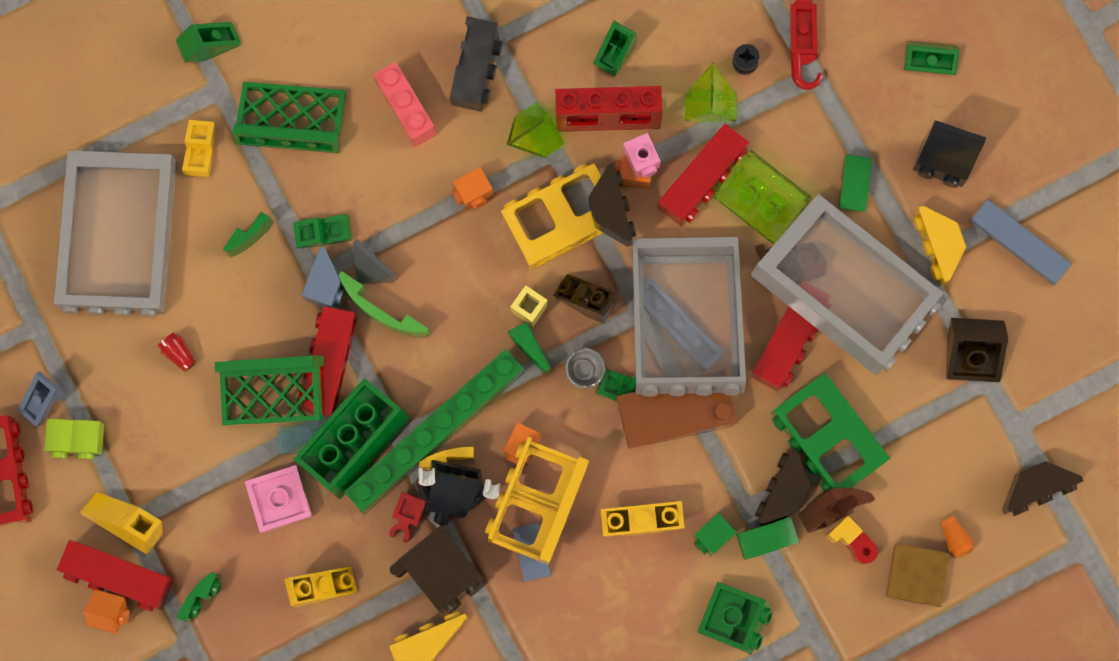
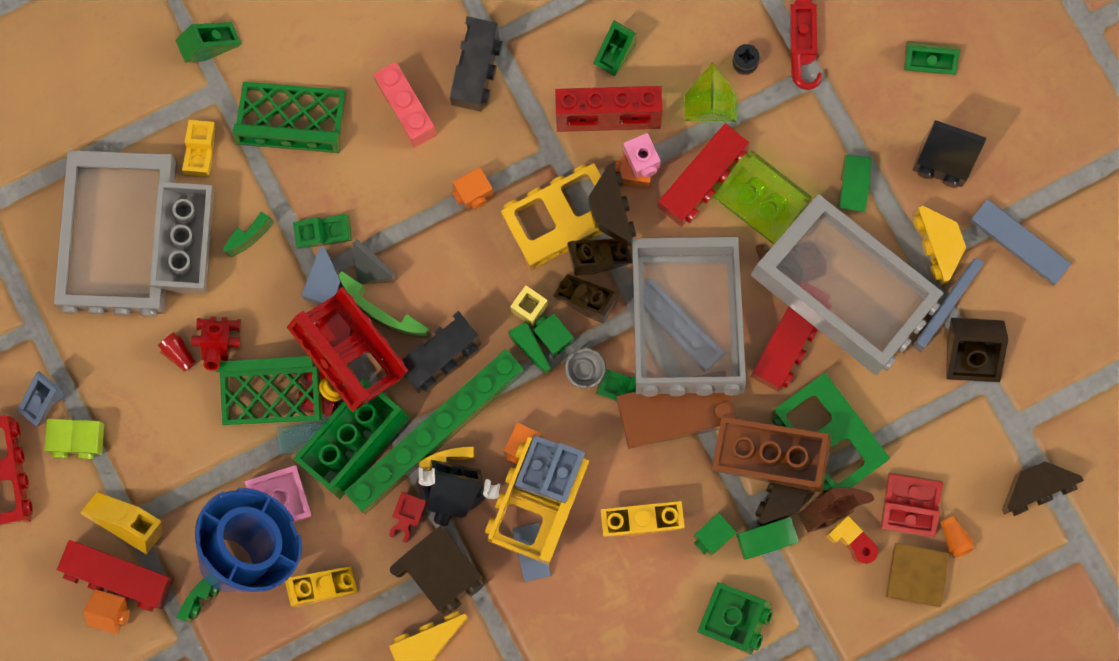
clear neon green slope [507,102,565,159] -> none
none -> light grey slope [150,182,214,295]
none -> red piece [191,316,241,371]
none -> blue cone [195,488,302,592]
none -> red window [287,287,409,412]
none -> yellow plate [319,377,342,402]
none -> black wedge [402,310,481,393]
none -> sand blue slope [515,435,585,504]
none -> green brick [533,313,574,358]
none -> dark brown slope [567,239,632,276]
none -> dark orange slope [712,417,832,493]
none -> red slope [881,472,943,537]
none -> sand blue tile [913,258,984,352]

